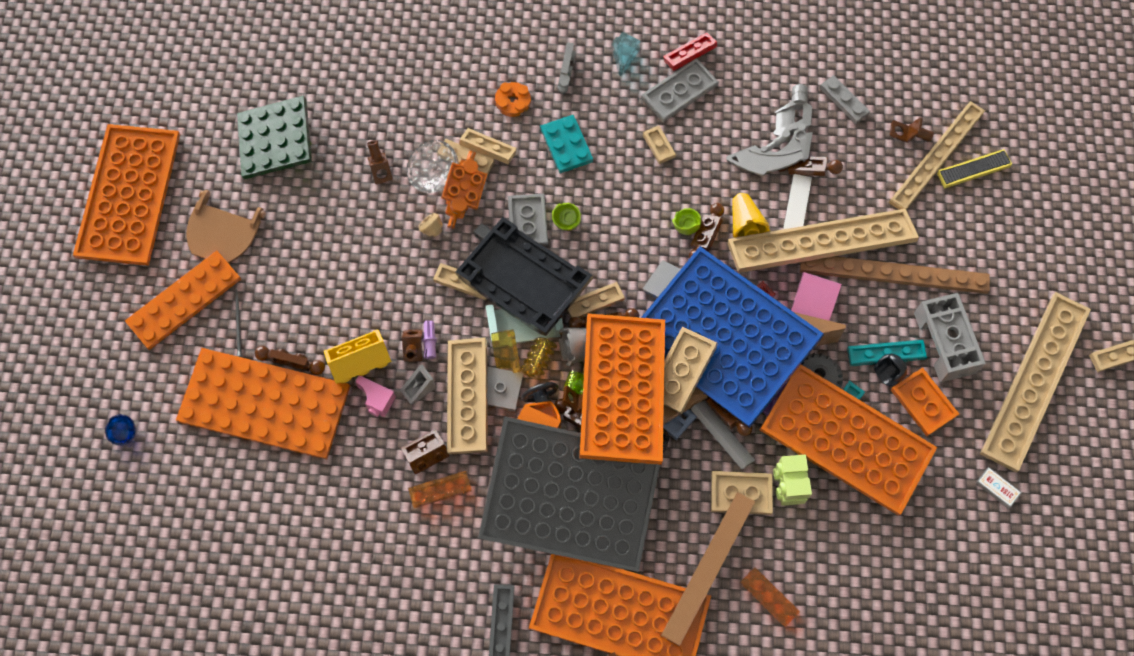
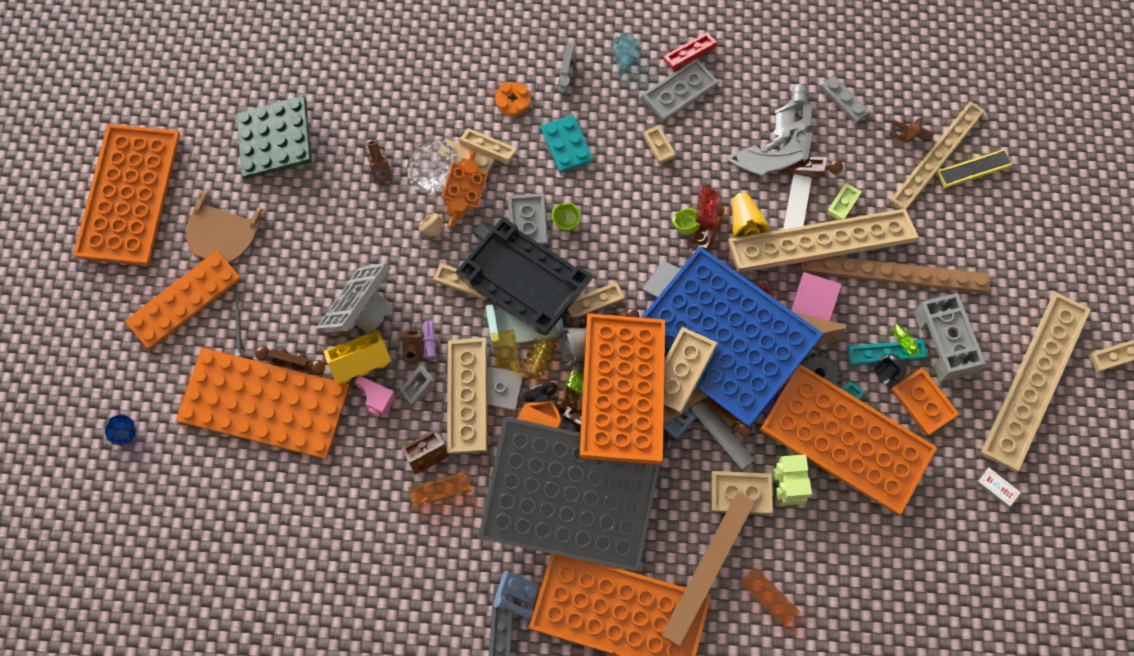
none -> light grey piece [316,263,392,333]
none -> sand blue plate [494,571,540,621]
none -> clear red plate [695,185,719,229]
none -> yellowish green plate [827,183,862,220]
none -> clear neon green axle [891,324,919,355]

